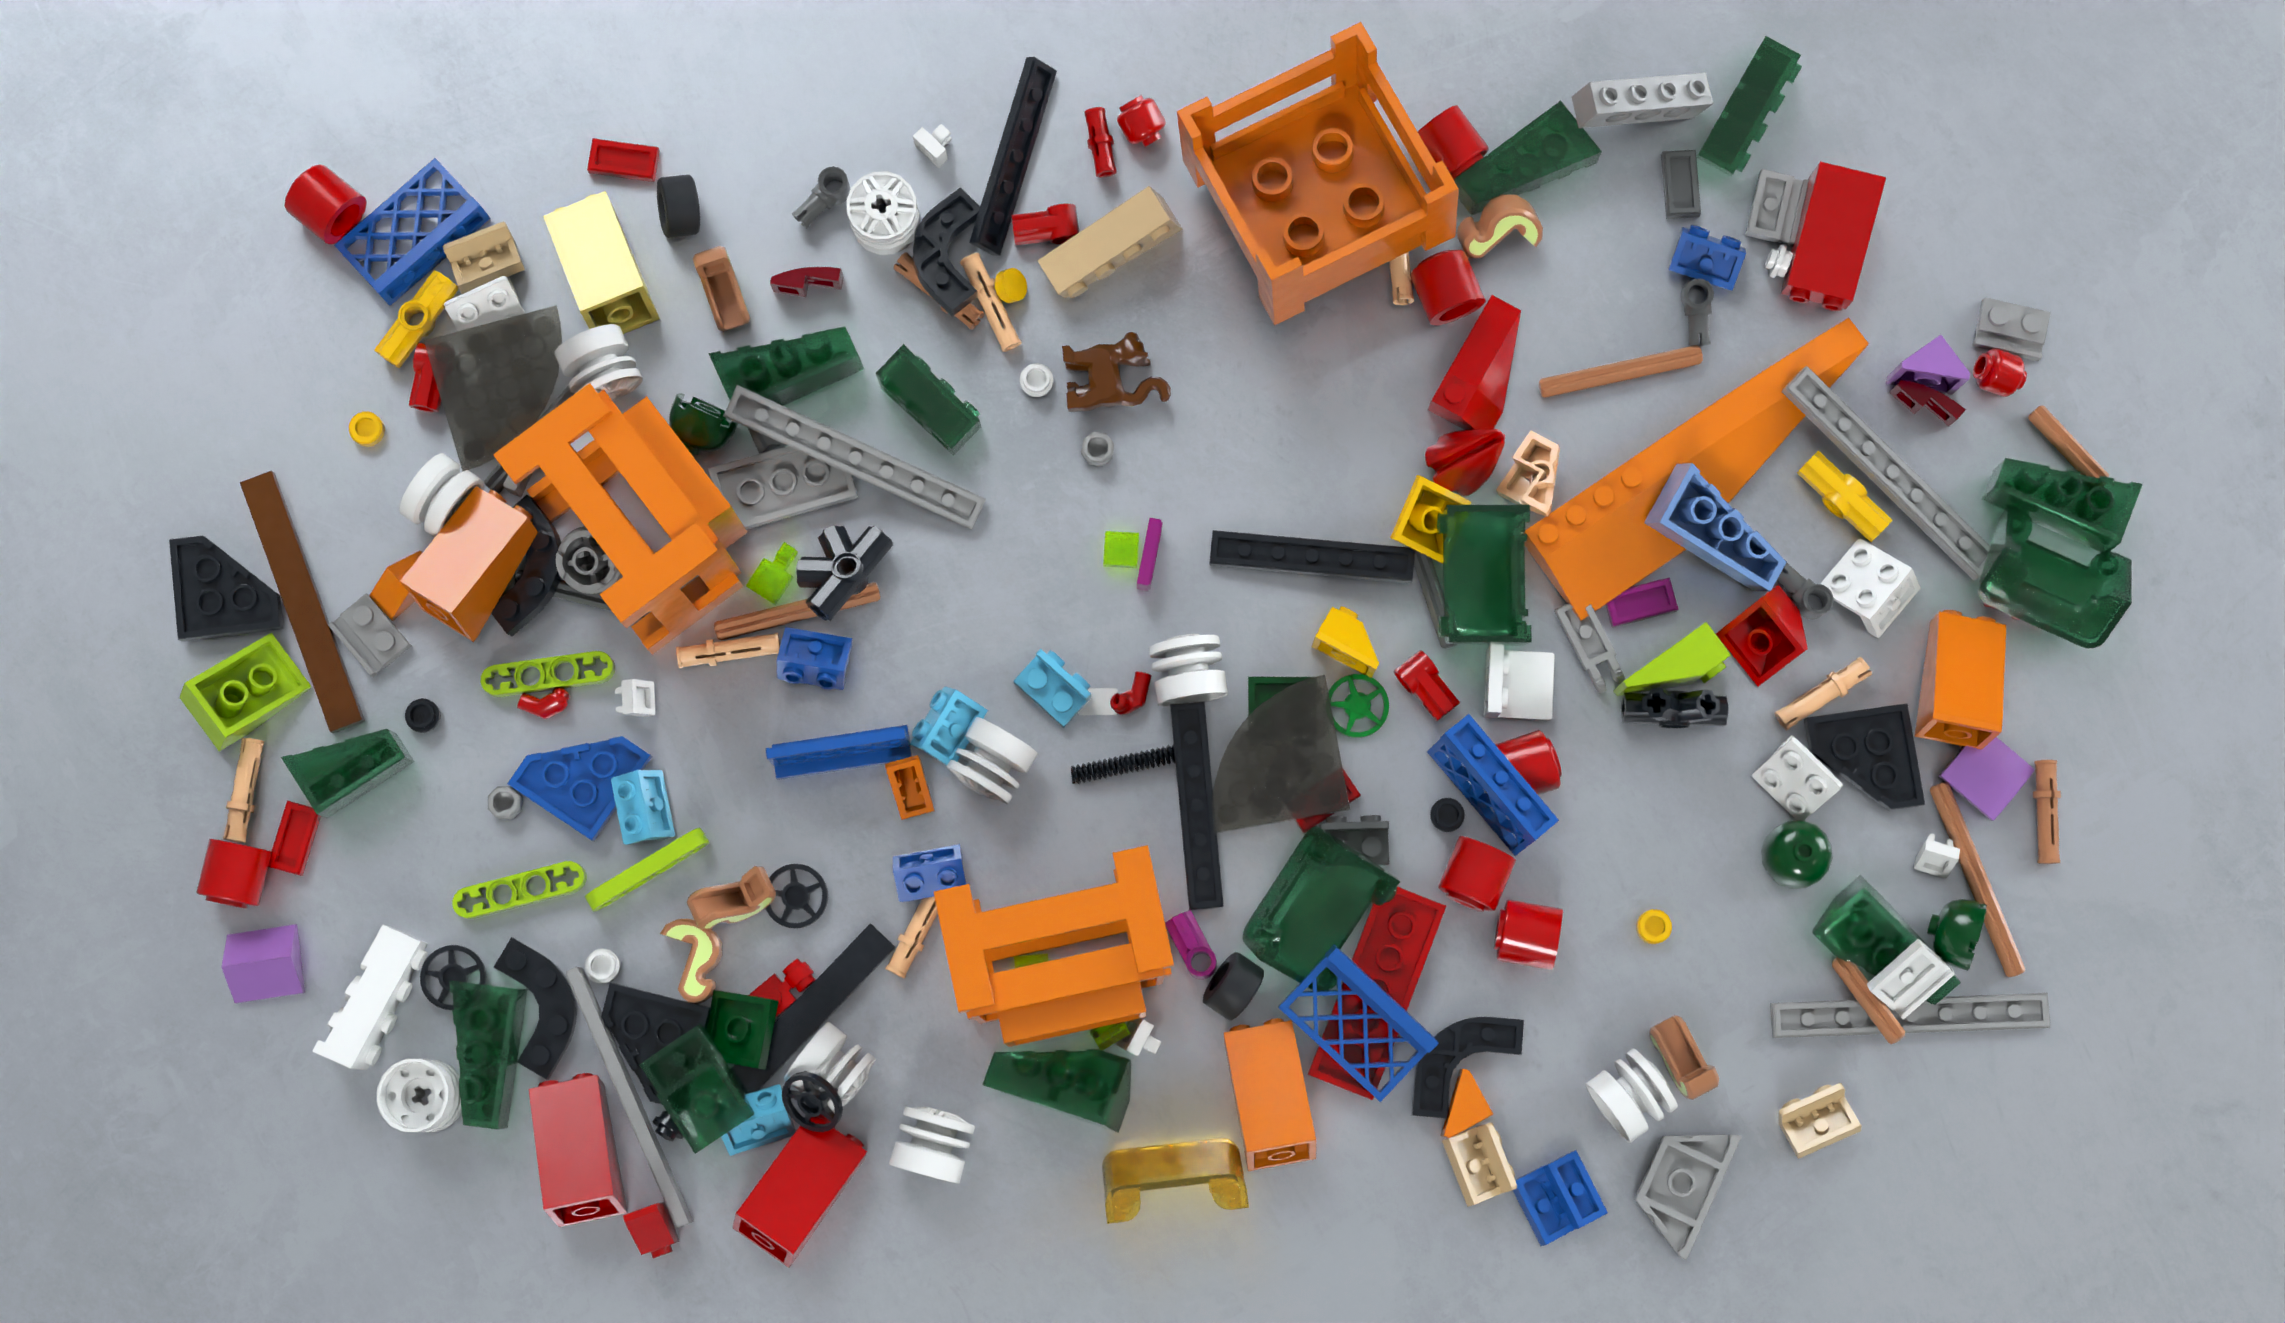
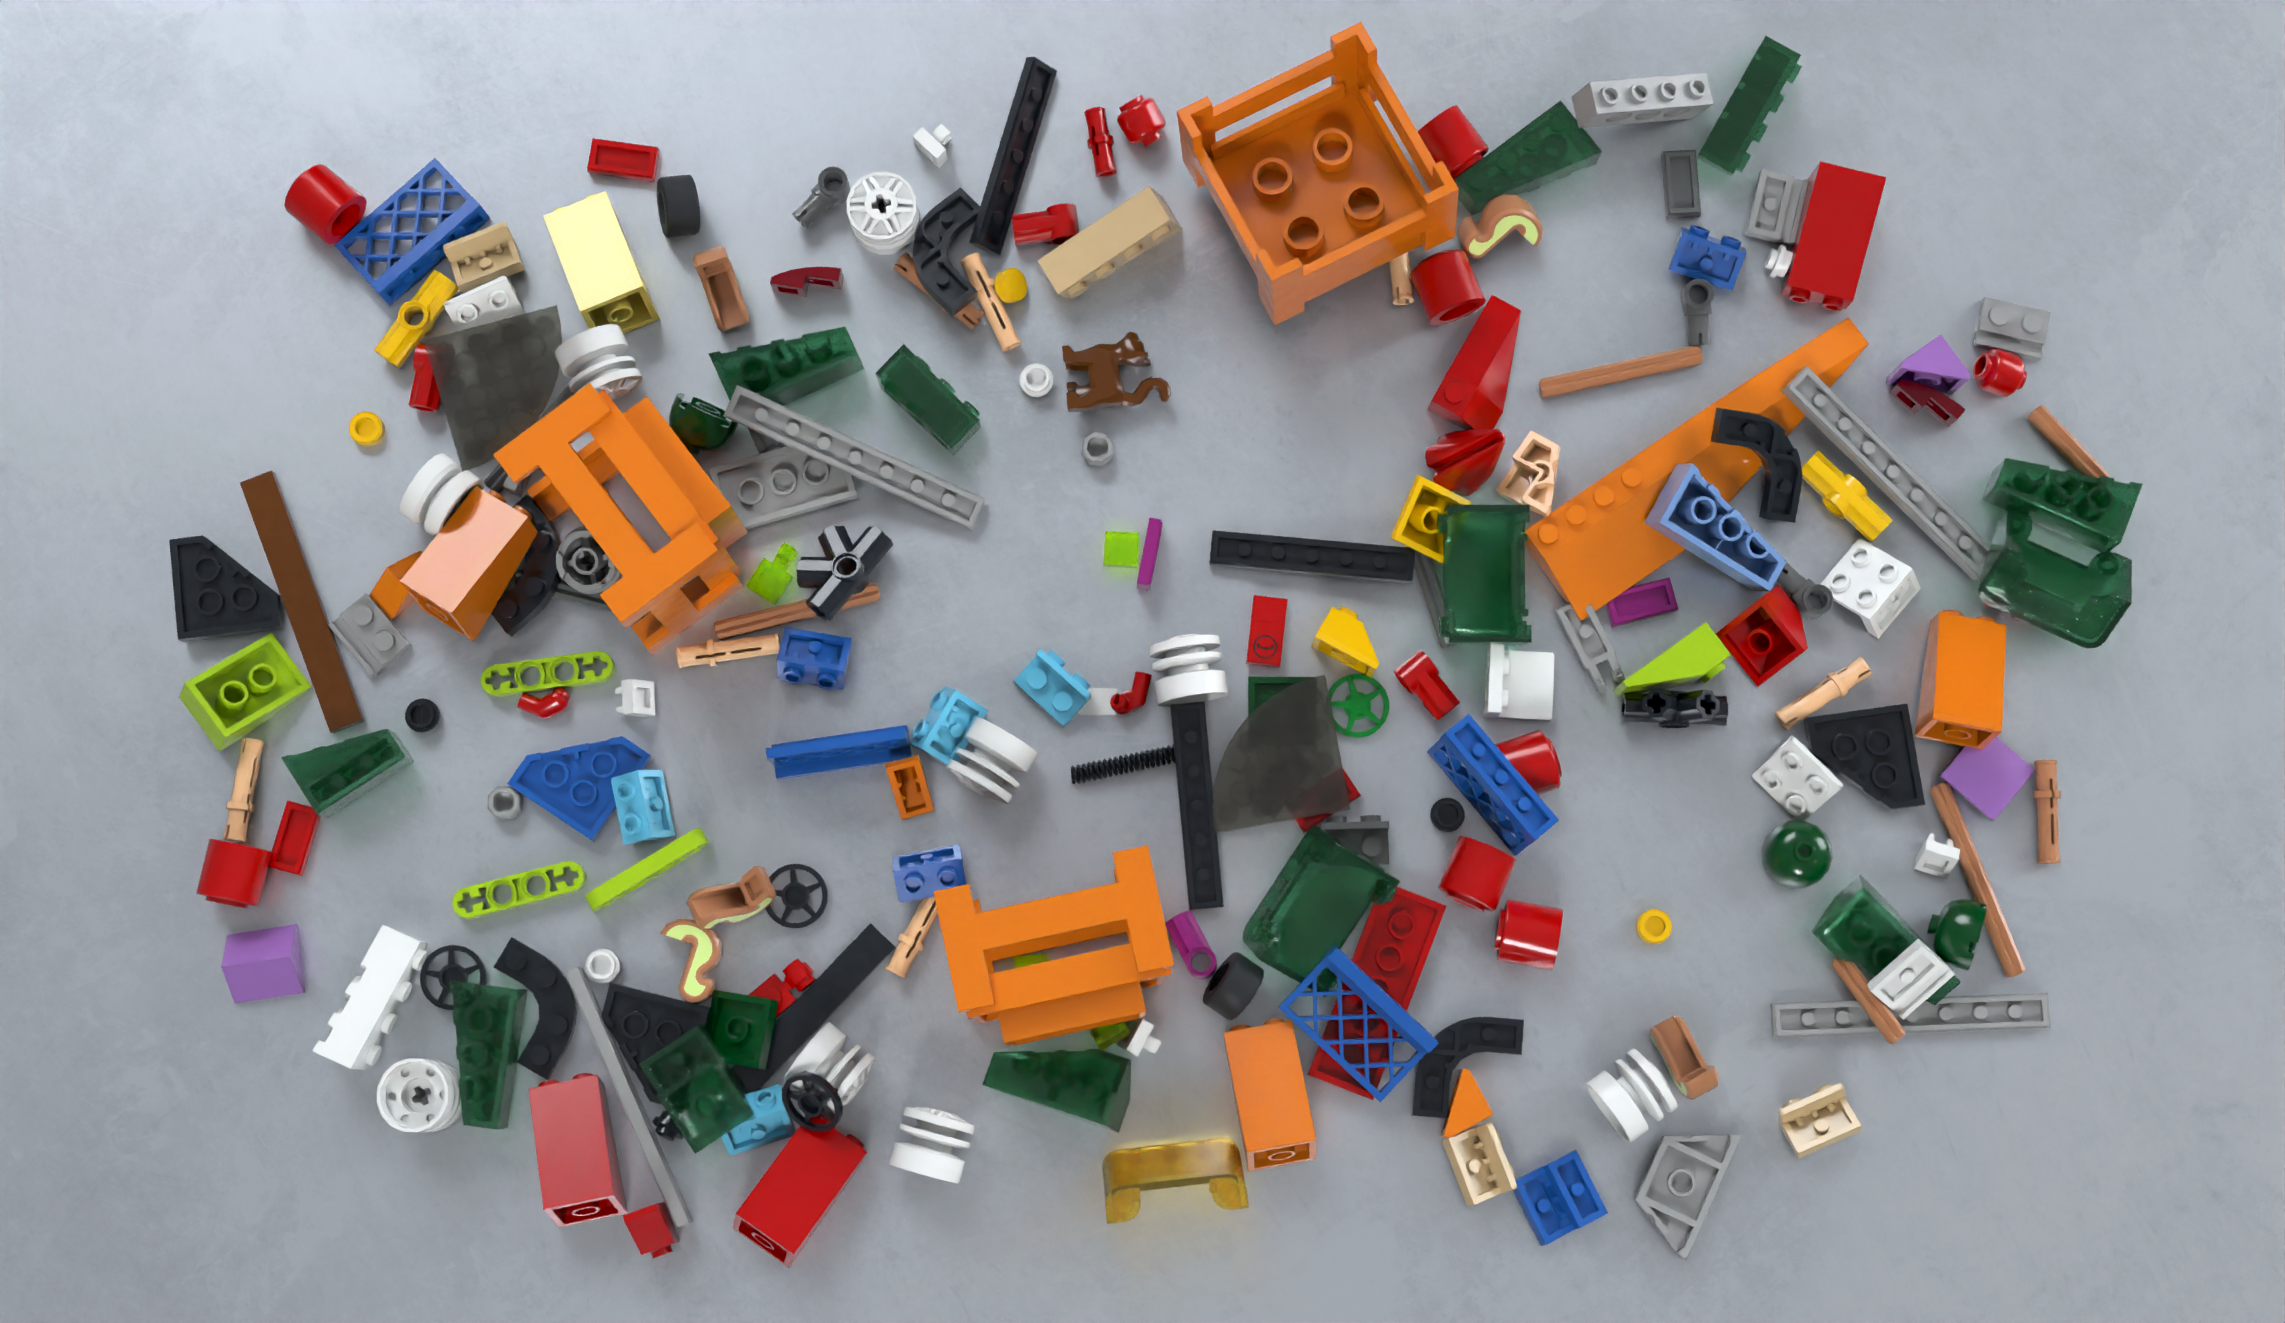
none -> red tile [1246,595,1288,667]
none -> black plate [1711,408,1802,523]

